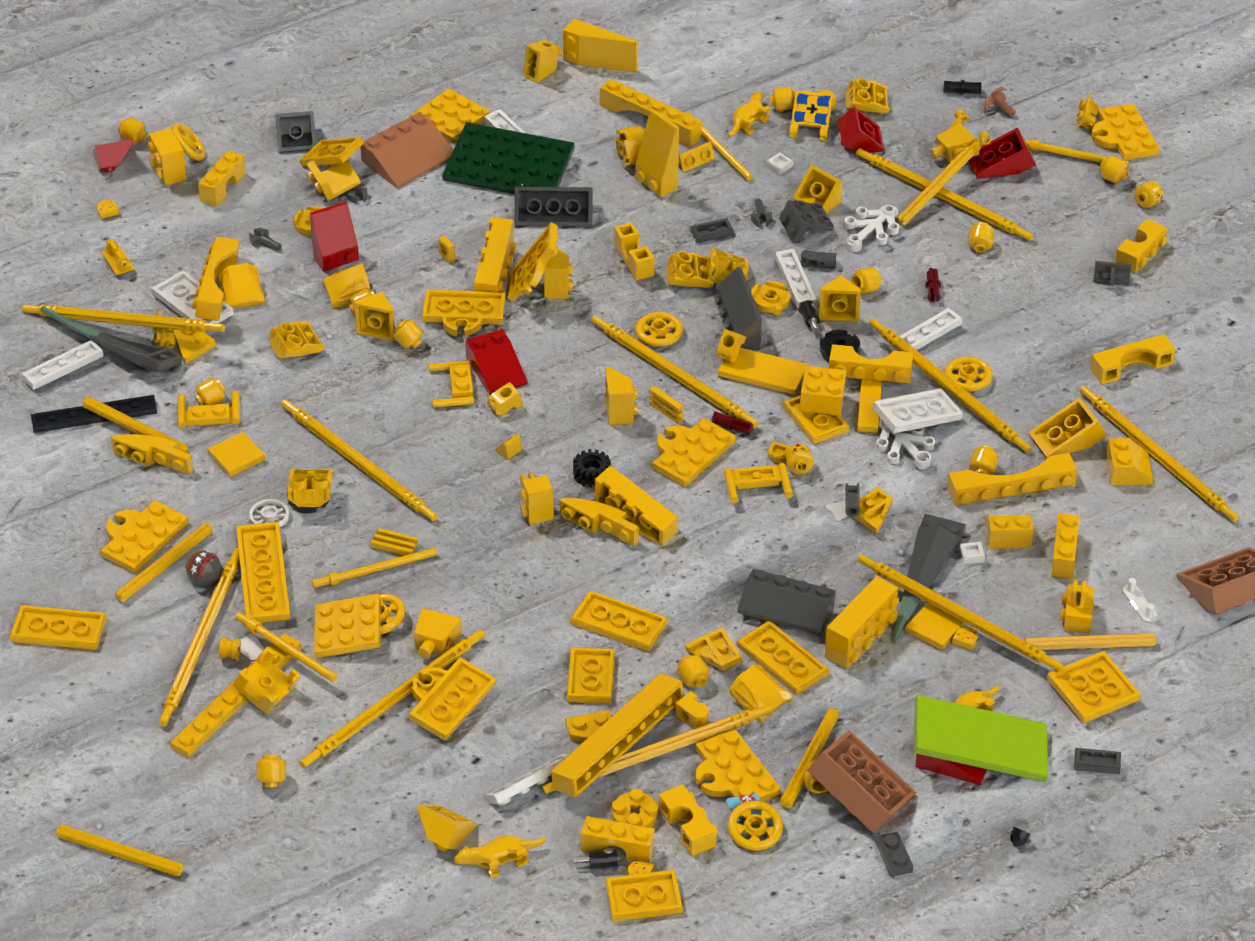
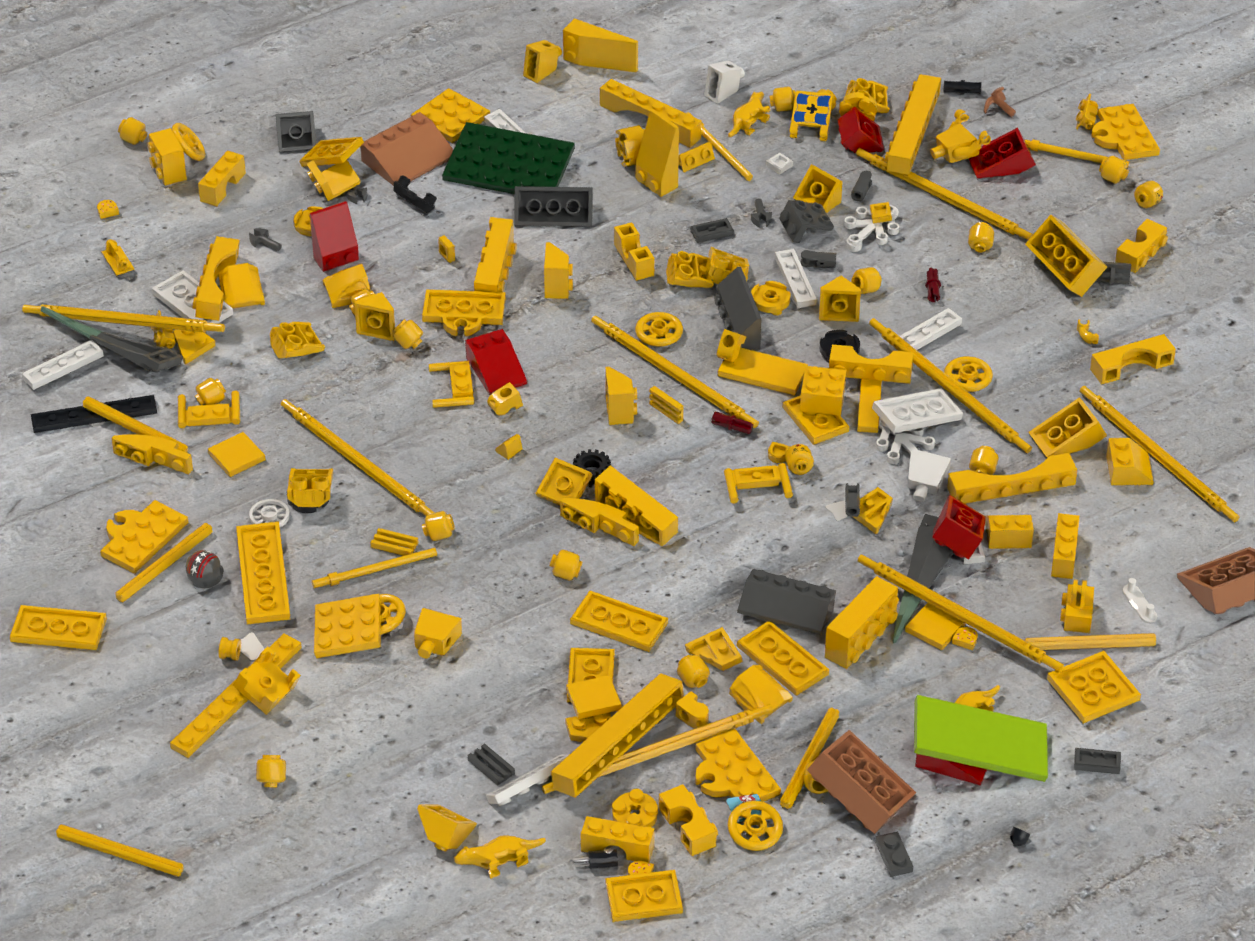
red slope [93,139,134,173] -> none
yellow axle [158,548,240,727] -> none
yellow bar [235,612,338,682] -> none
yellow axle [299,629,485,769] -> none
yellow plate [408,657,497,741] -> none
yellow plate [507,222,559,302] -> none
yellow brick [520,472,554,525] -> none
yellow plate [652,418,736,487] -> none
black piece [800,300,820,333] -> none
yellow axle [897,146,974,225] -> none
none -> black piece [393,175,437,213]
none -> yellow head [422,511,455,541]
none -> dark grey tile [468,743,515,785]
none -> yellow tile [535,457,592,506]
none -> yellow head [549,549,583,581]
none -> yellow tile [566,675,622,719]
none -> white torso [704,61,745,104]
none -> yellow plate [839,92,877,121]
none -> dark grey bar [851,171,872,201]
none -> yellow tile [870,202,892,224]
none -> yellow brick [885,74,941,175]
none -> white torso [908,449,951,502]
none -> red slope [932,495,986,560]
none -> yellow brick [1025,214,1107,297]
none -> yellow arm [1077,319,1099,344]

